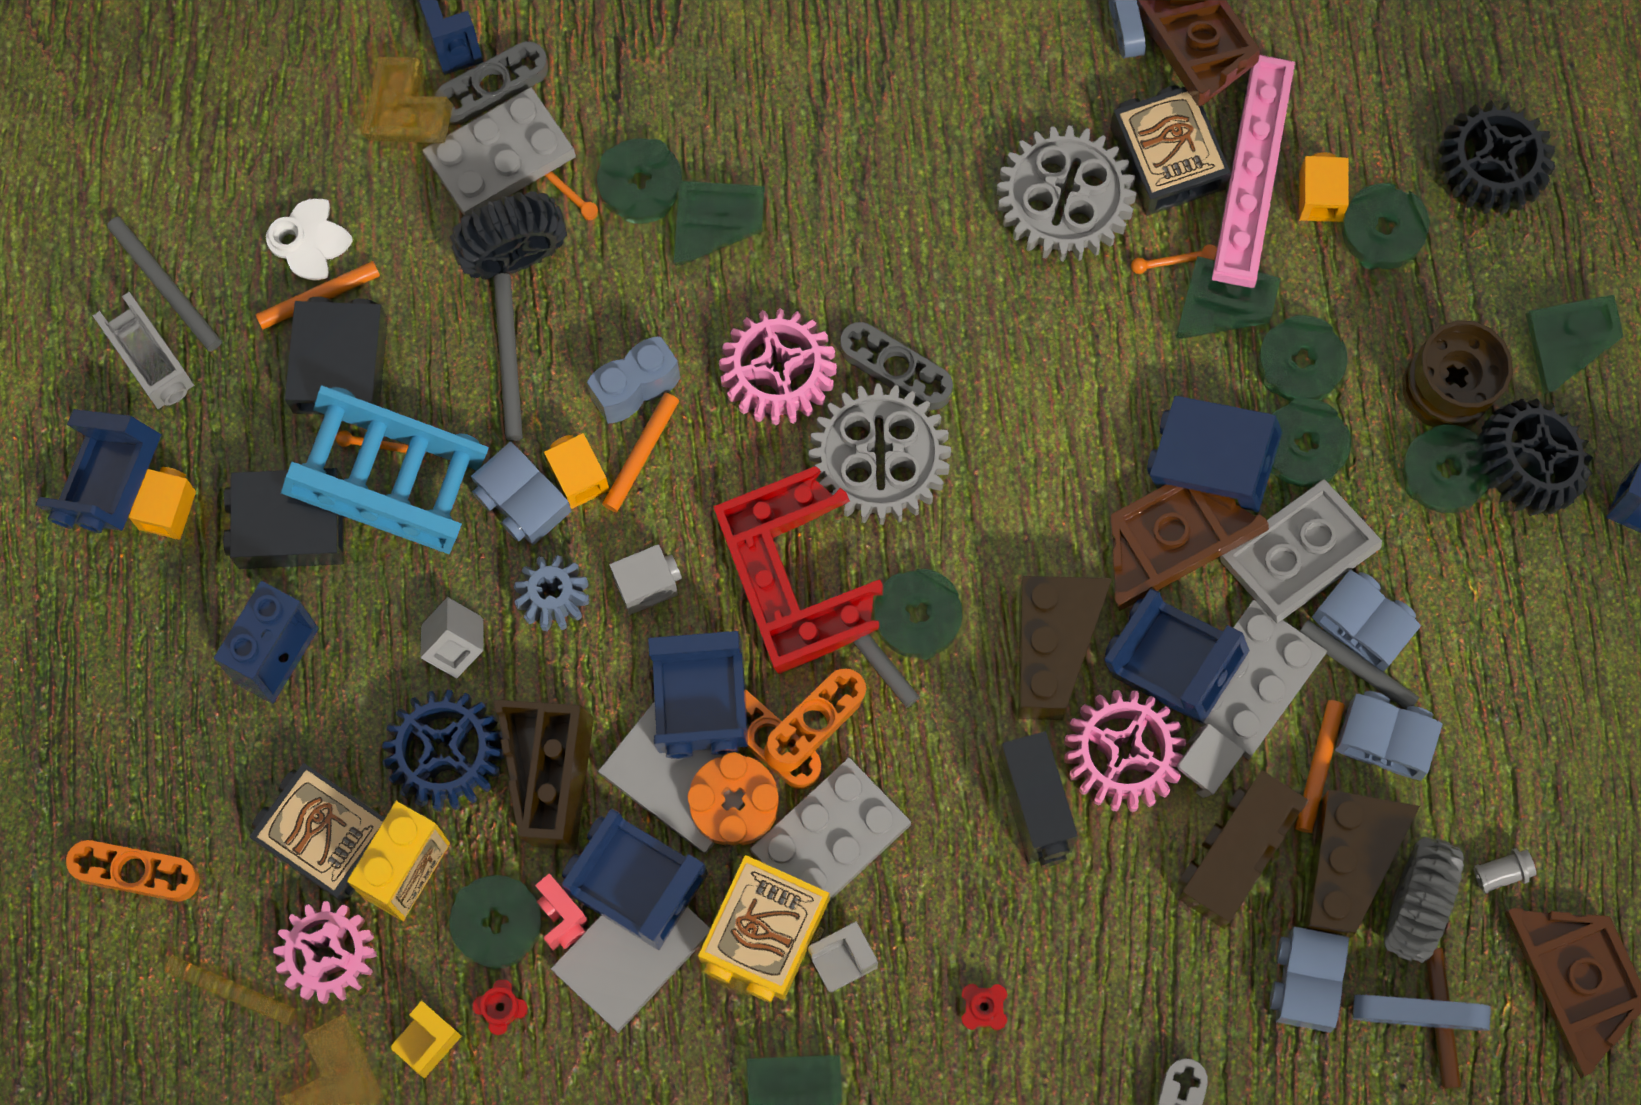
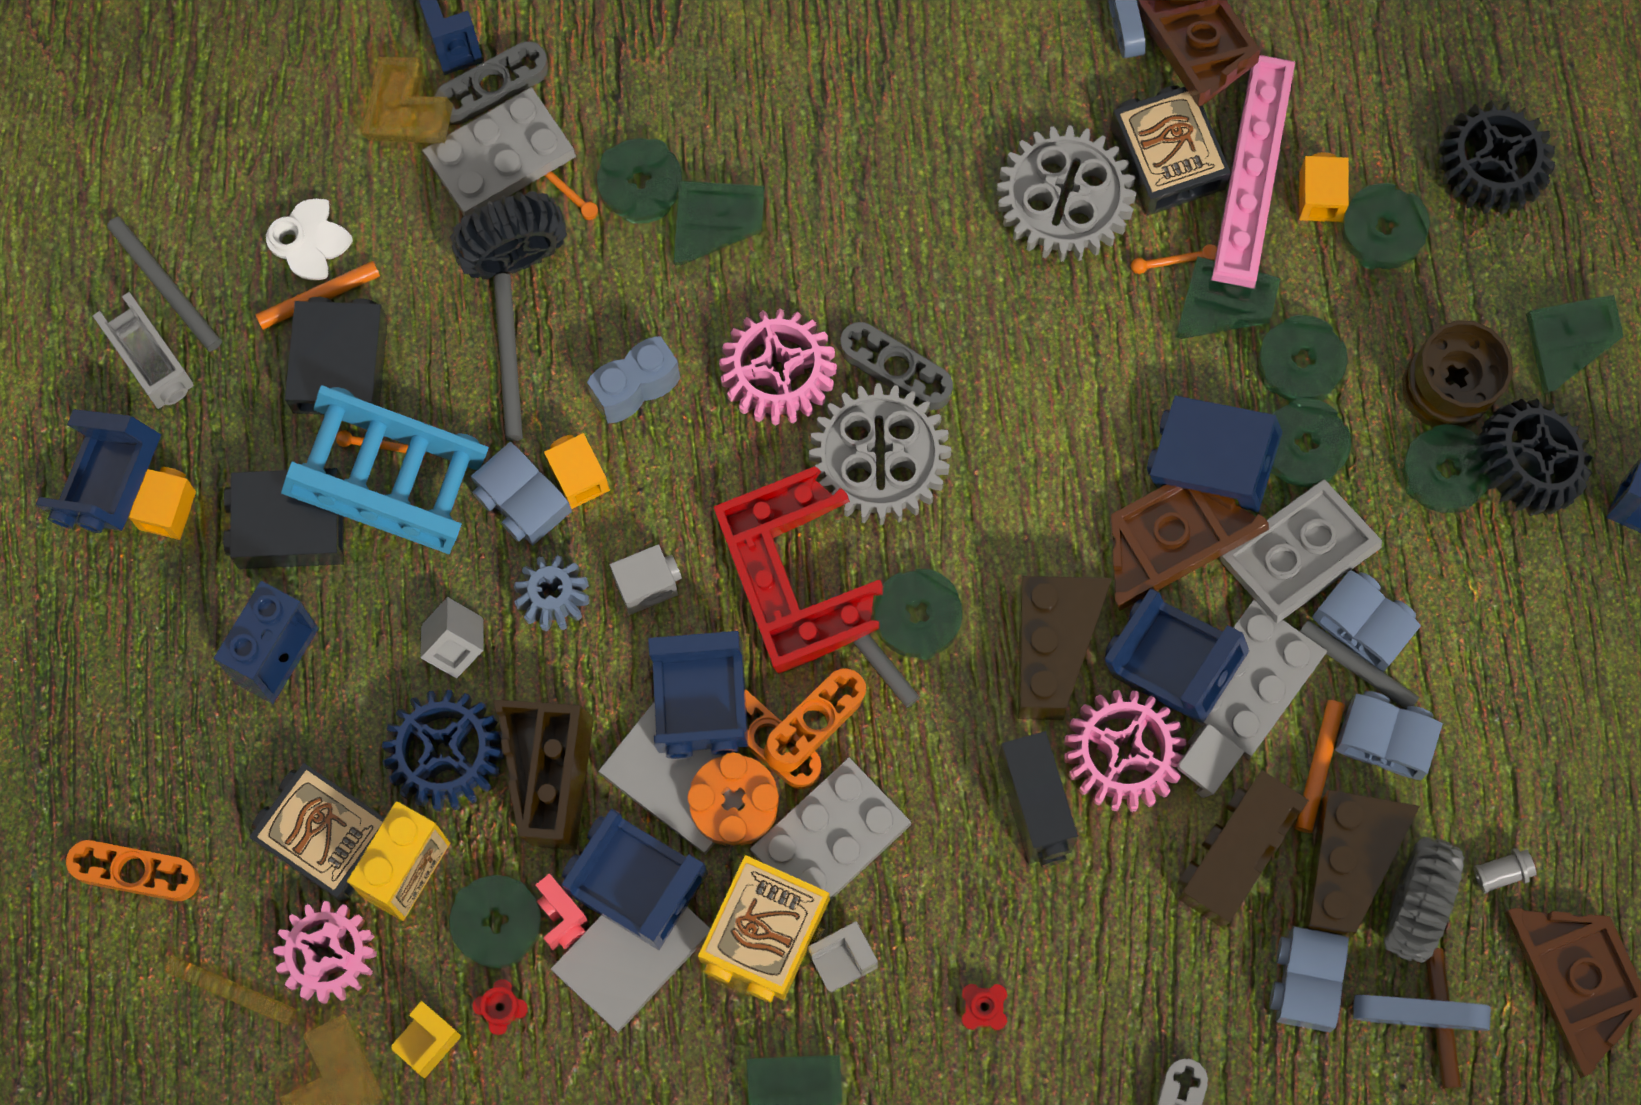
orange bar [602,393,679,512] -> none

